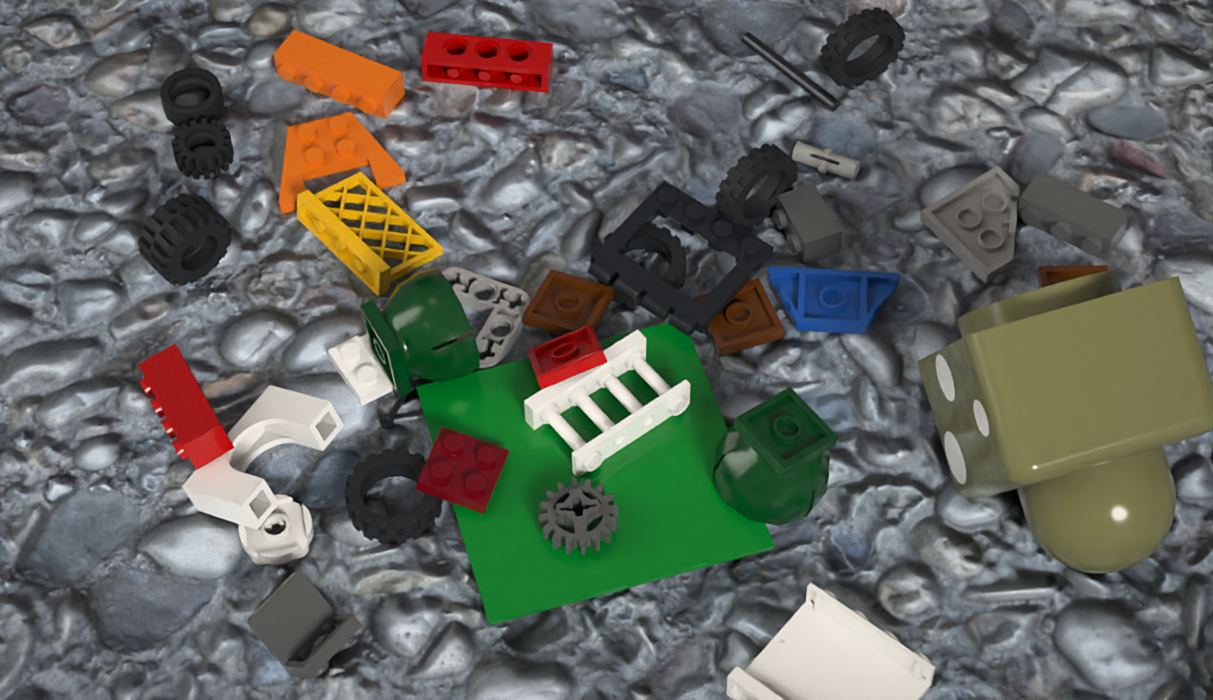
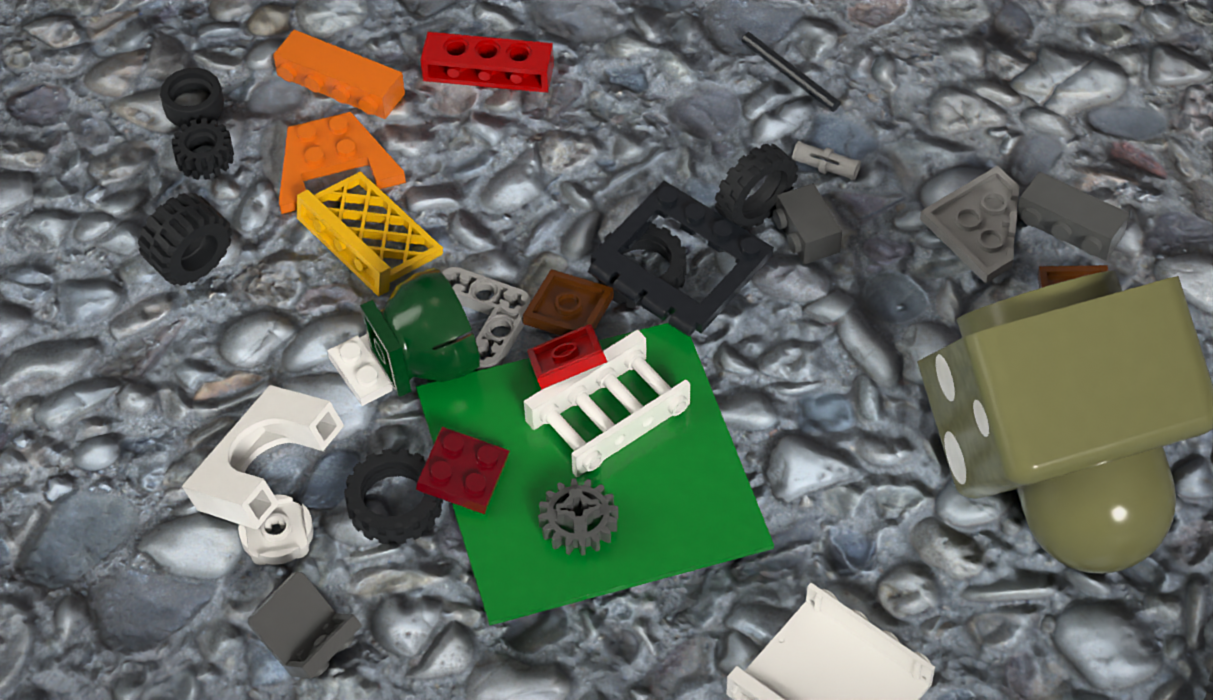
red brick [138,344,235,470] -> none
black hinge [380,377,422,429] -> none
reddish brown plate [695,278,785,357] -> none
dark green plate [713,387,838,526] -> none
blue wing [767,266,900,335] -> none
black tyre [819,7,905,88] -> none

